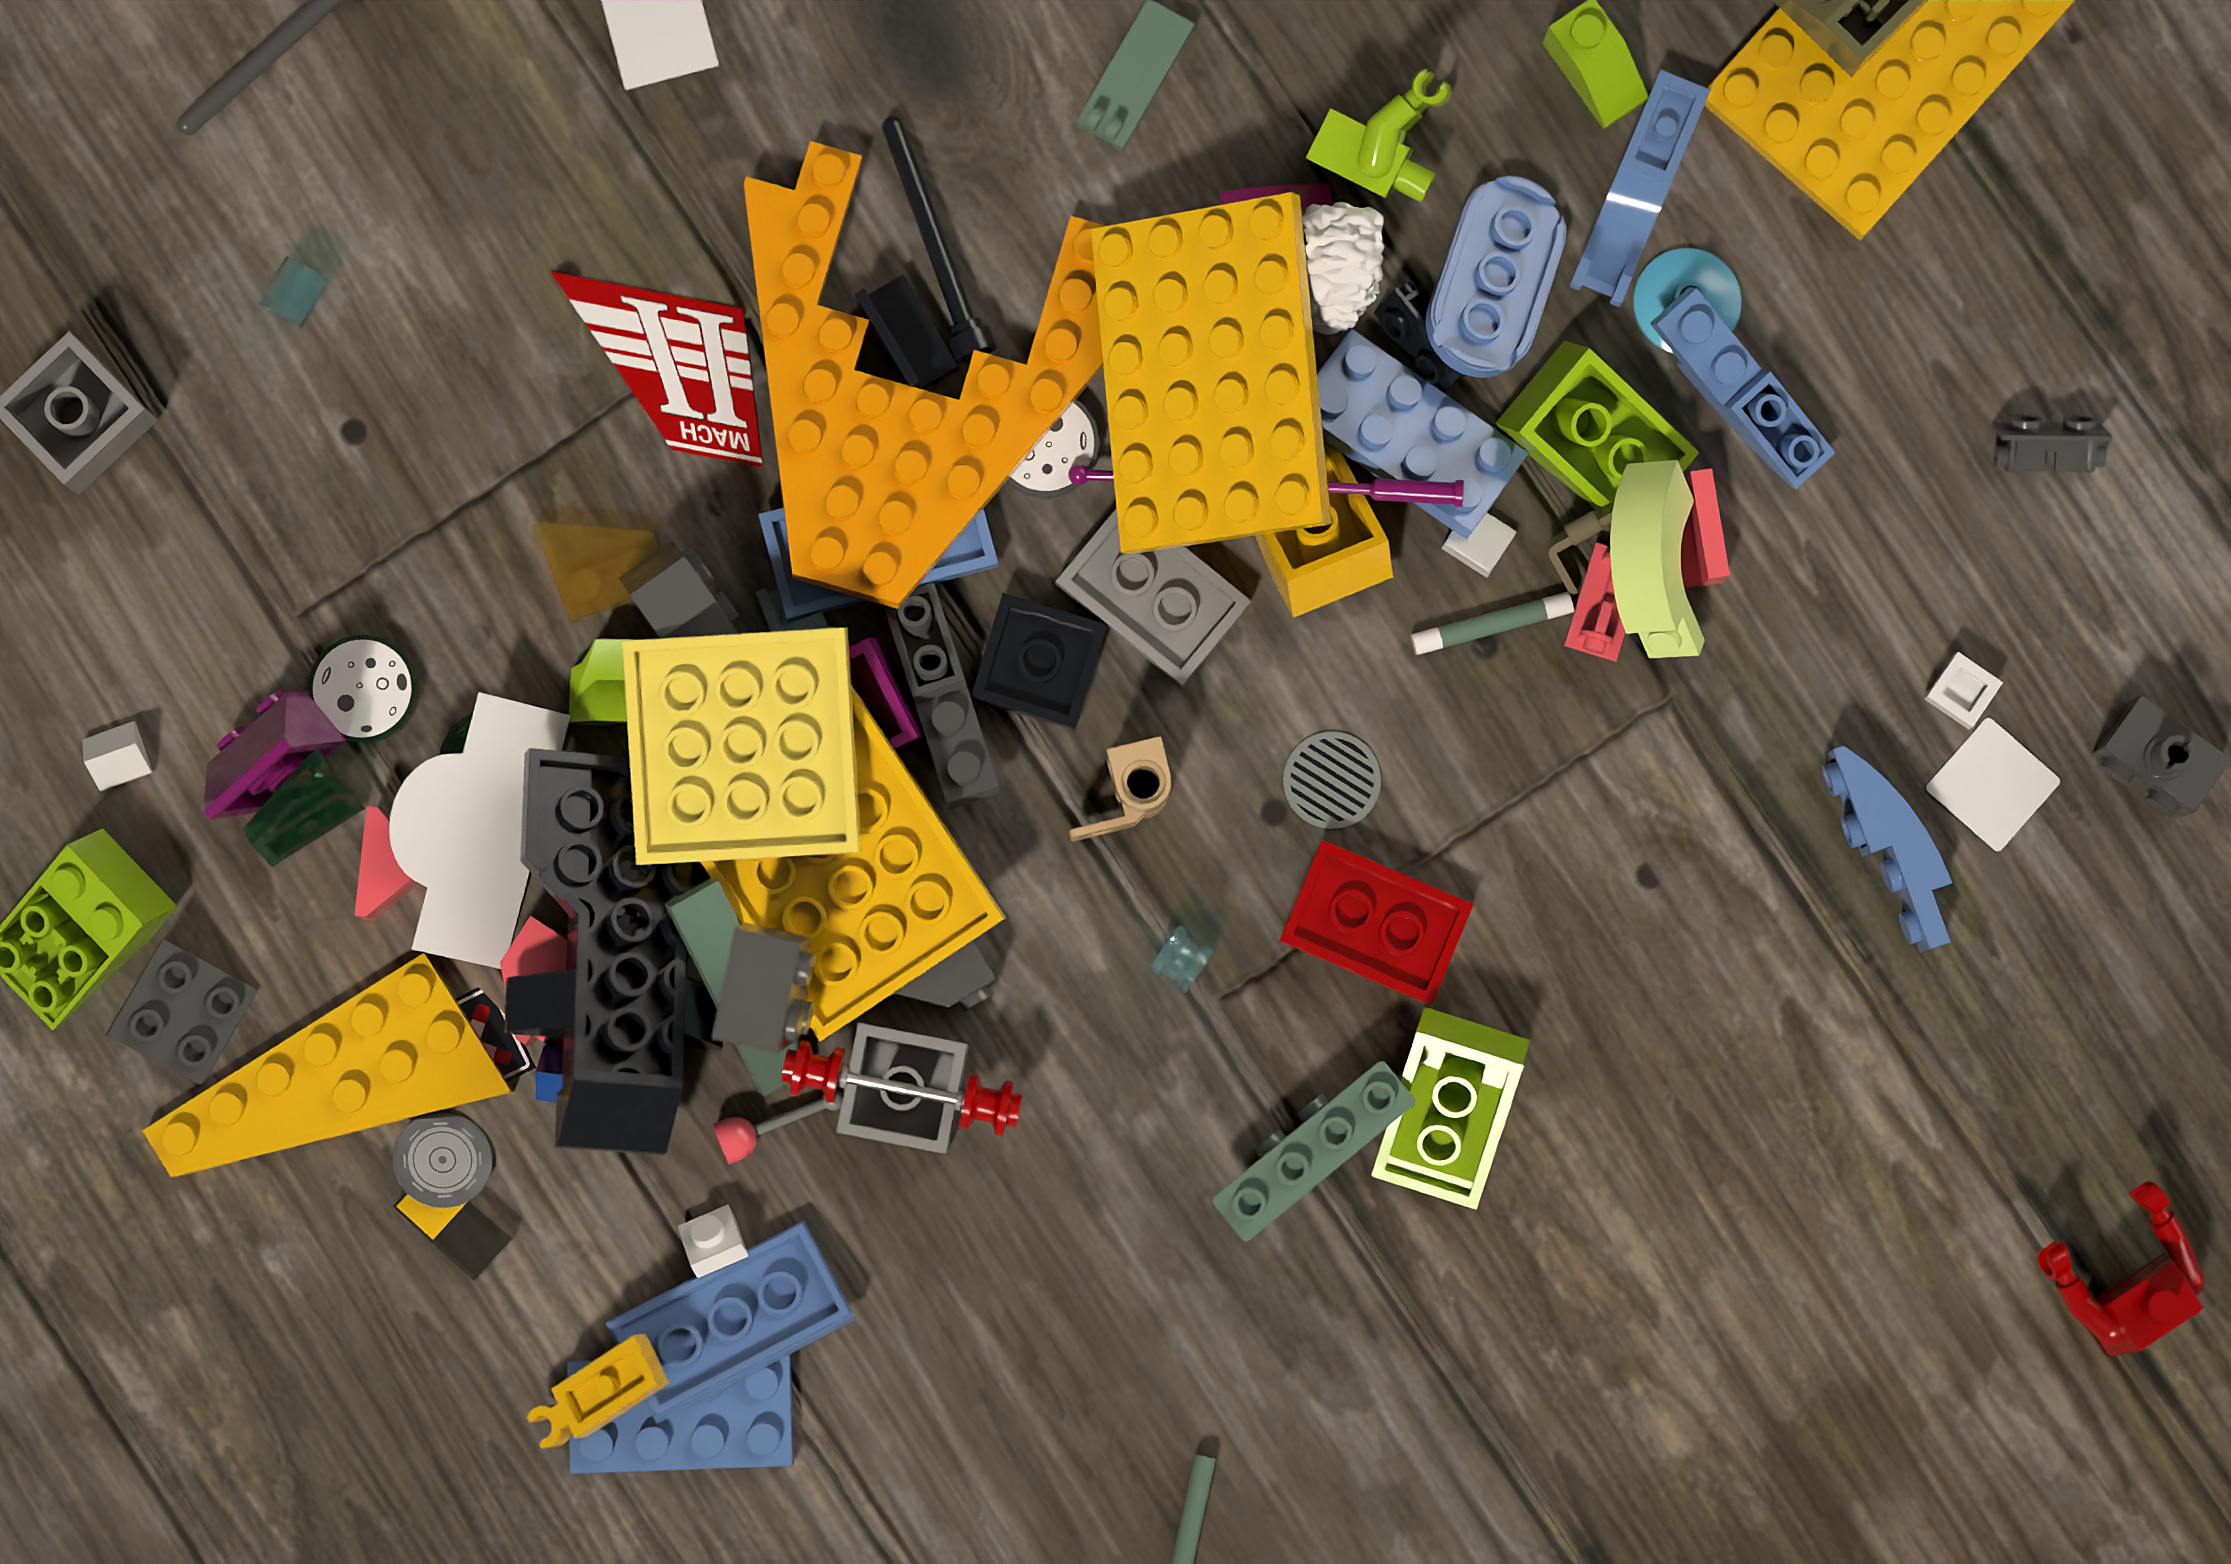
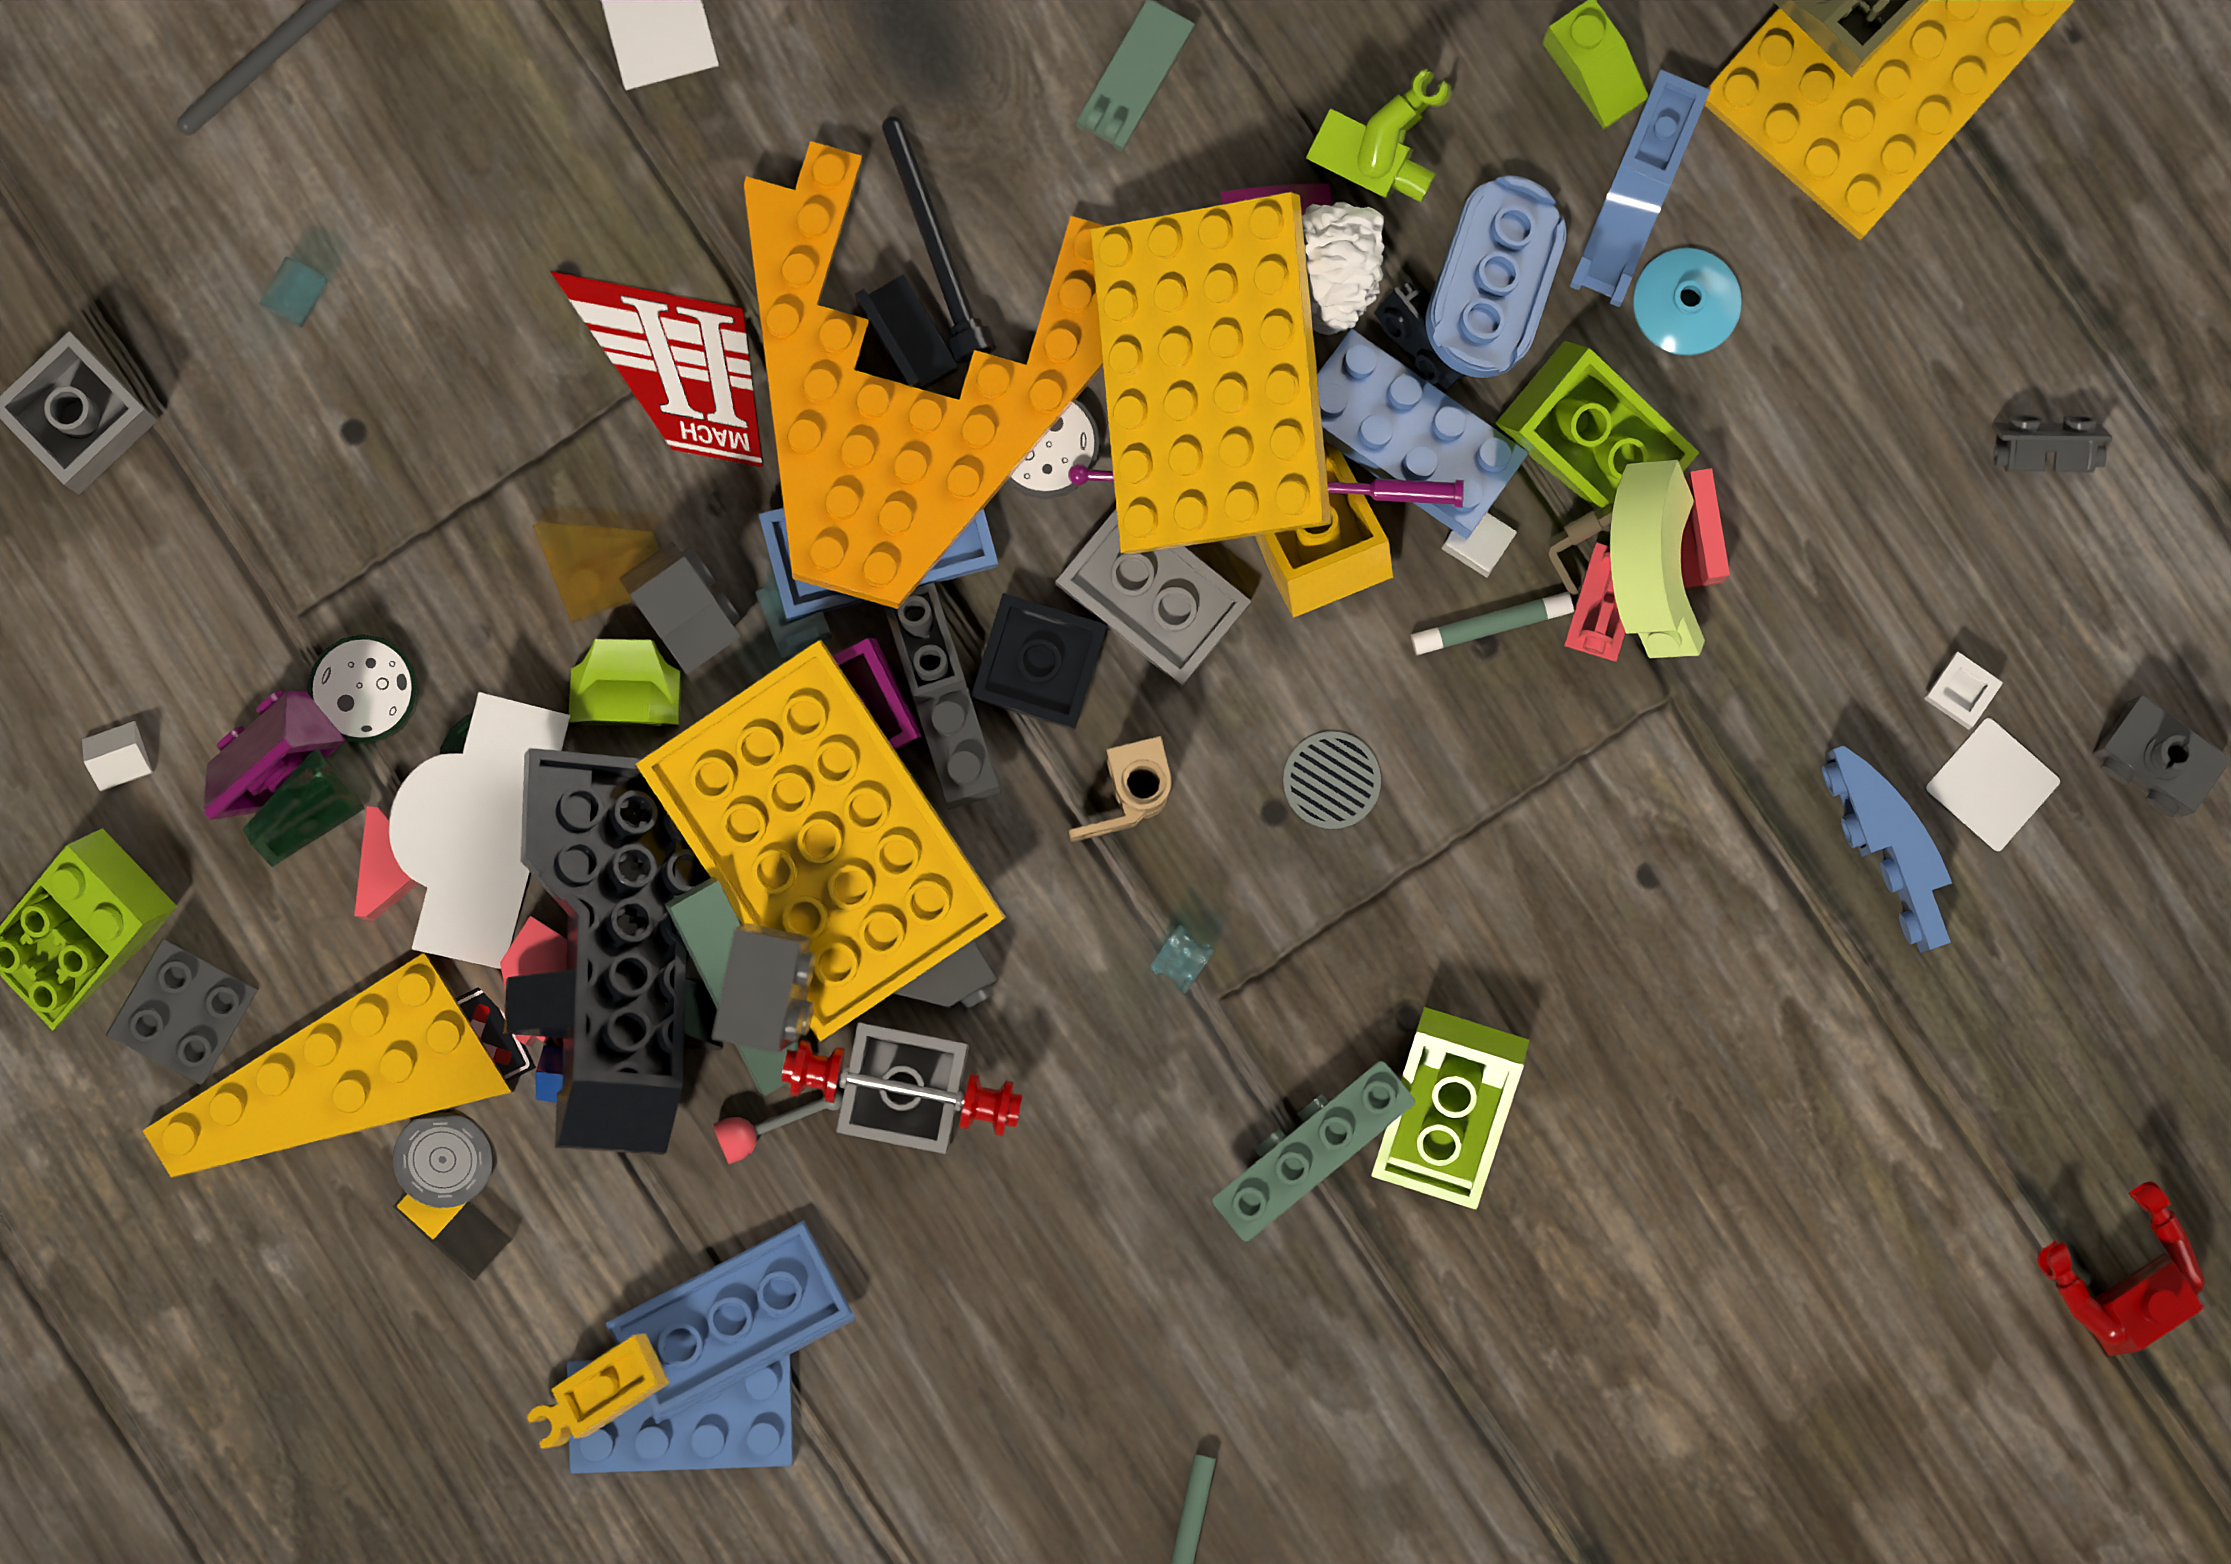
light yellow plate [622,628,861,865] -> none
white plate [678,1205,749,1278] -> none
red plate [1279,840,1474,1006] -> none
medium blue slope [1650,287,1835,489] -> none

